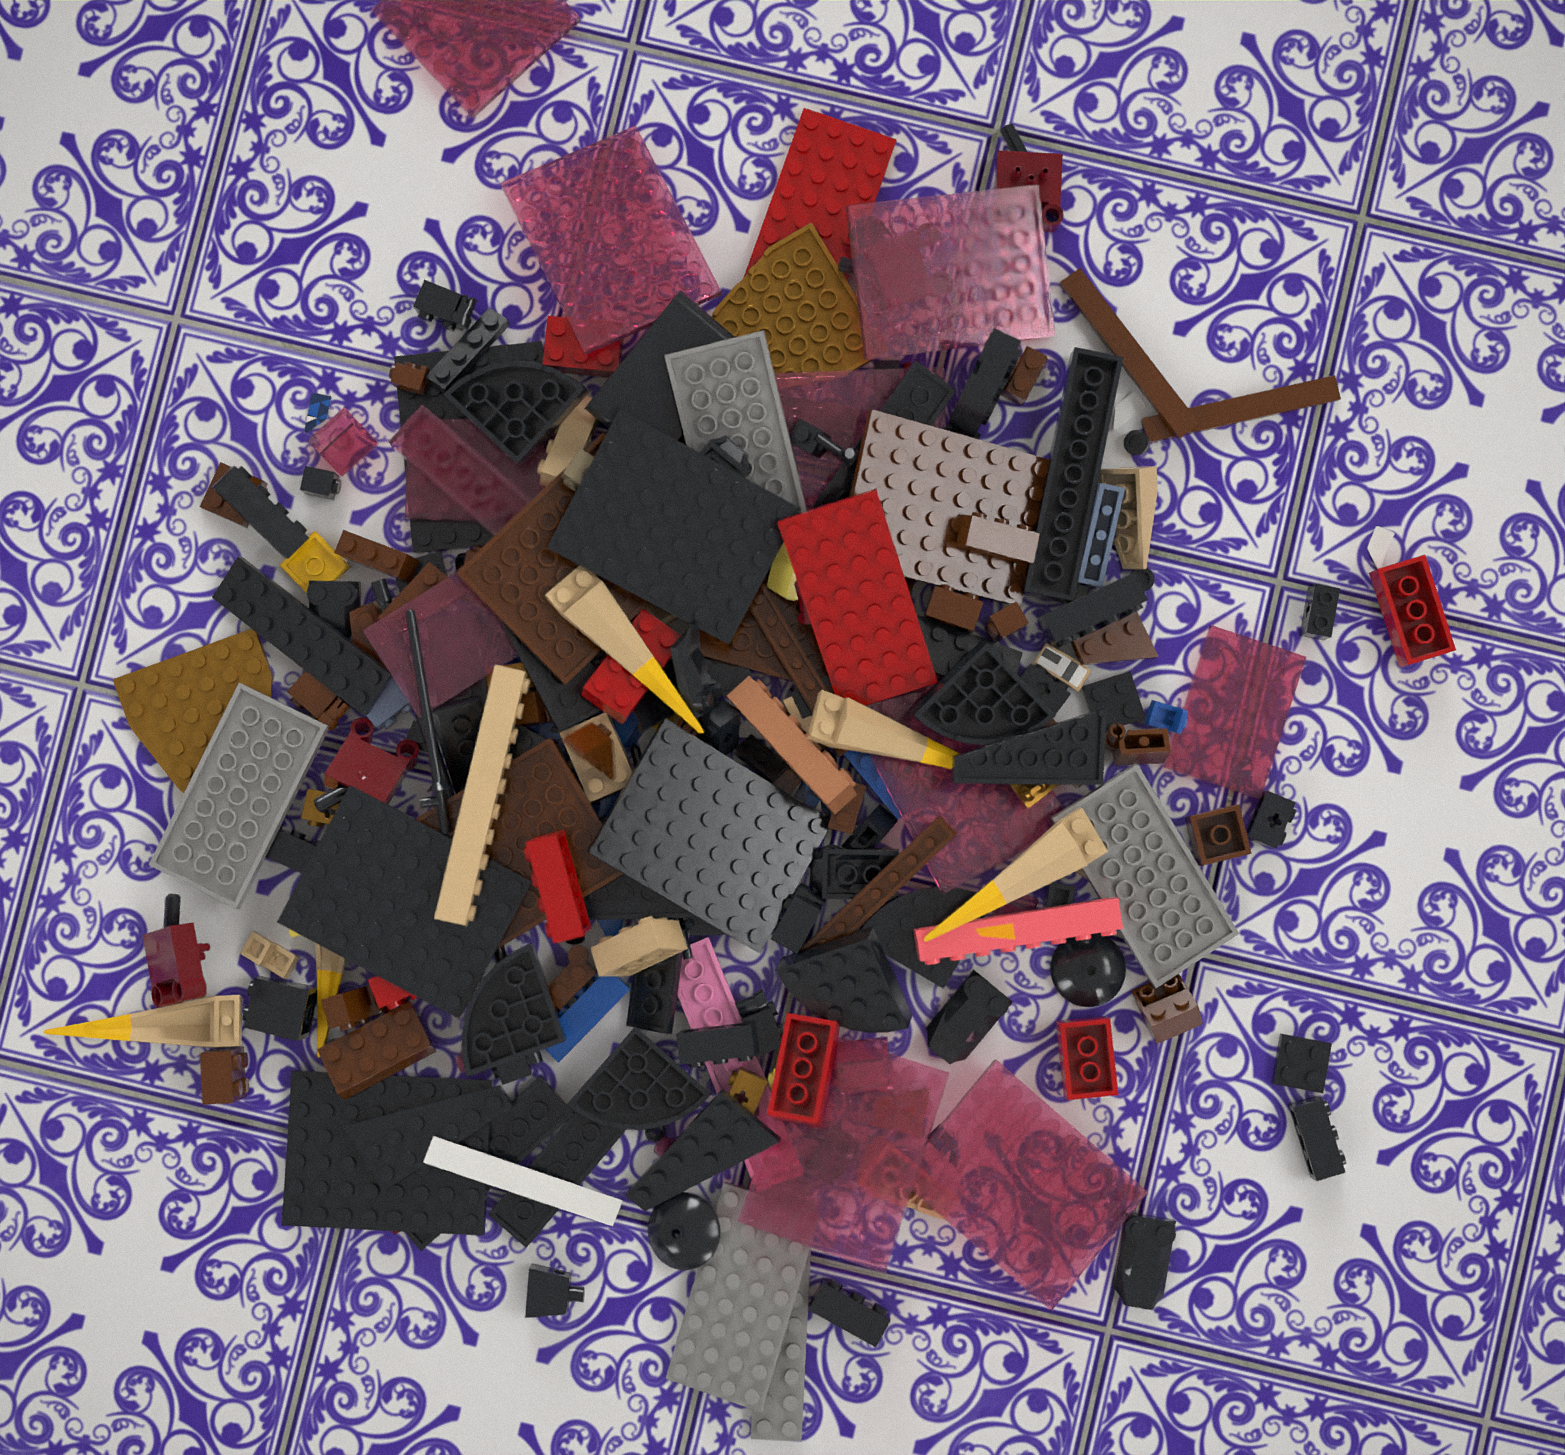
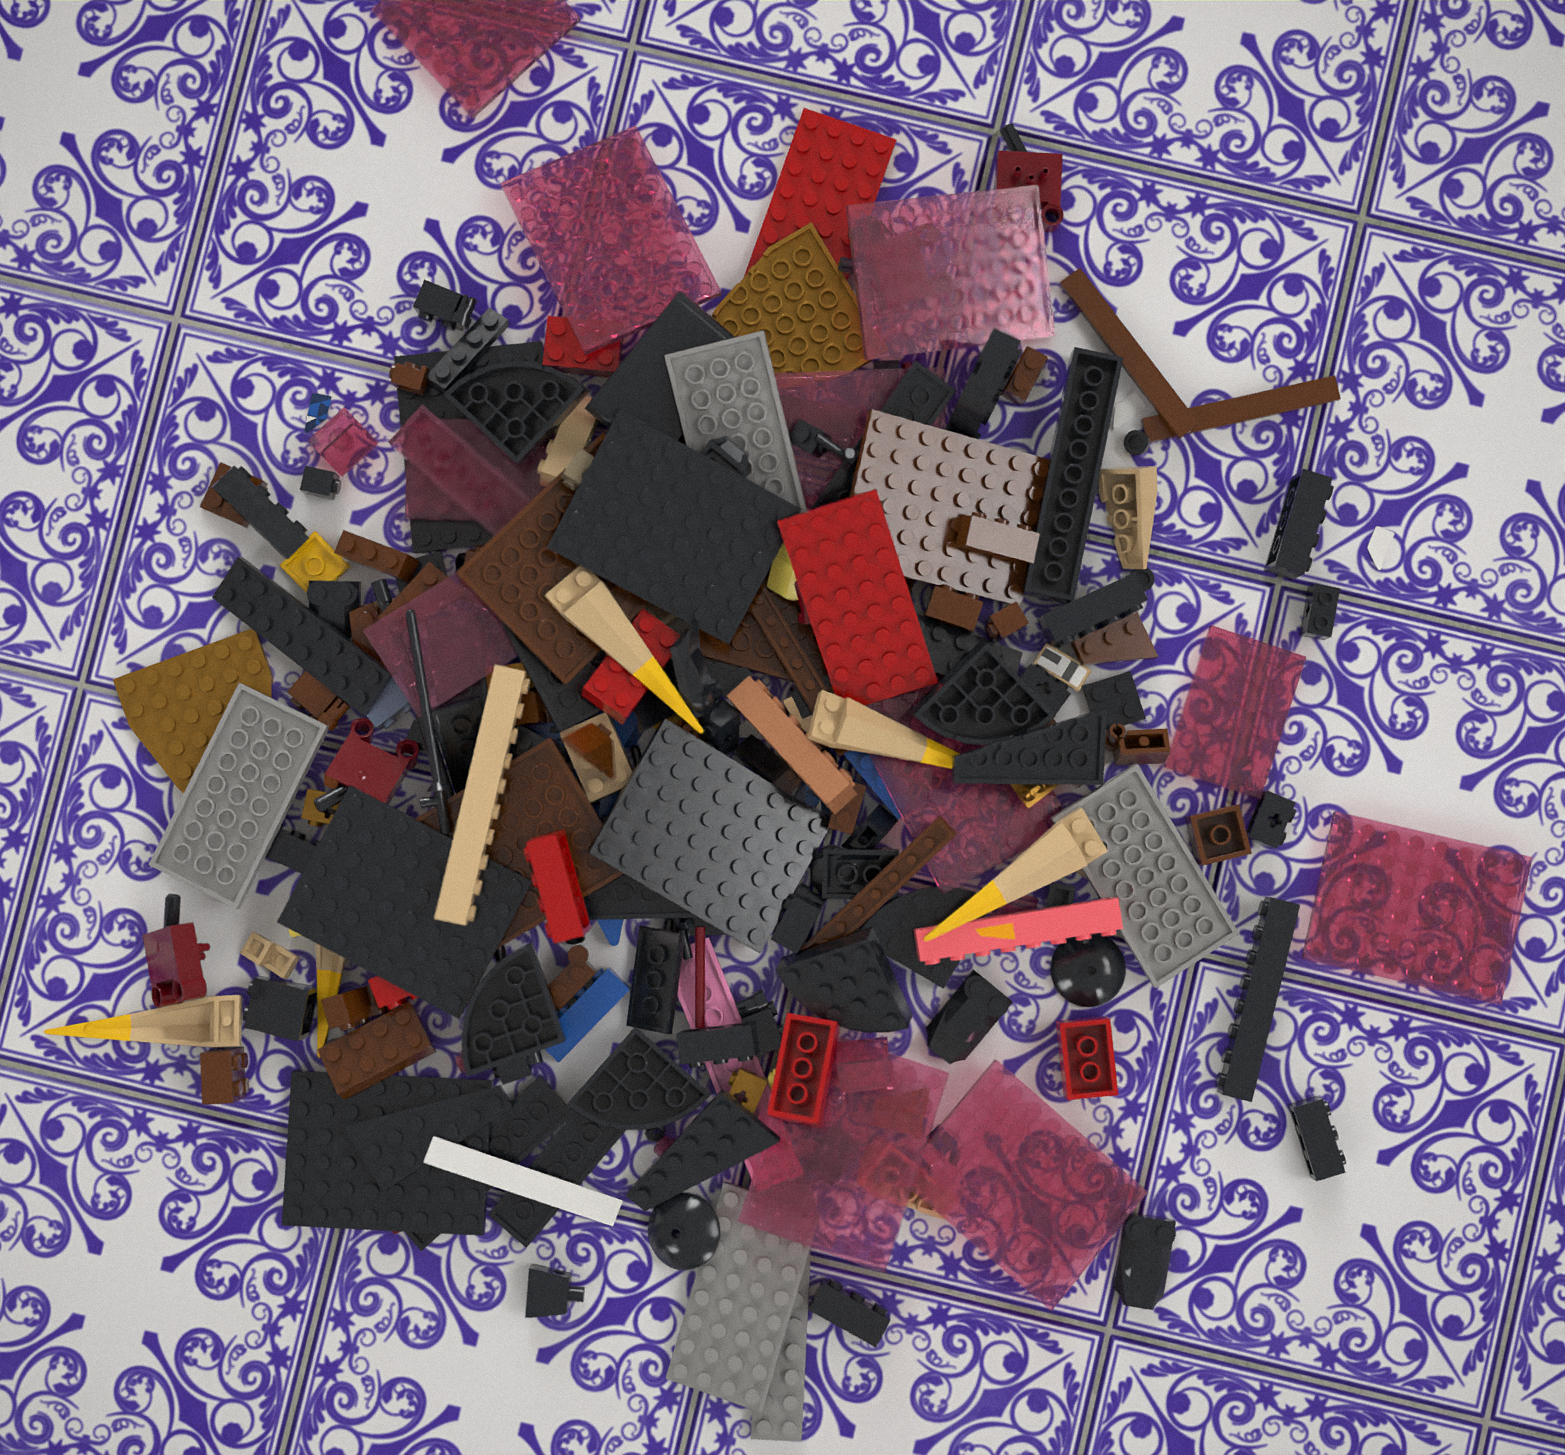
tan brick [591,917,687,977] -> none
sand blue brick [1078,482,1125,587] -> none
reddish brown slope [1131,974,1203,1044] -> none
blue bracket [1144,700,1188,734] -> none
black plate [1271,1033,1332,1093] -> none
red brick [1369,555,1456,668] -> none
none -> dark red bar [695,926,705,1028]
none -> black brick [1215,897,1300,1102]
none -> black brick [1263,469,1334,580]
none -> clear pink plate [1302,811,1533,1005]

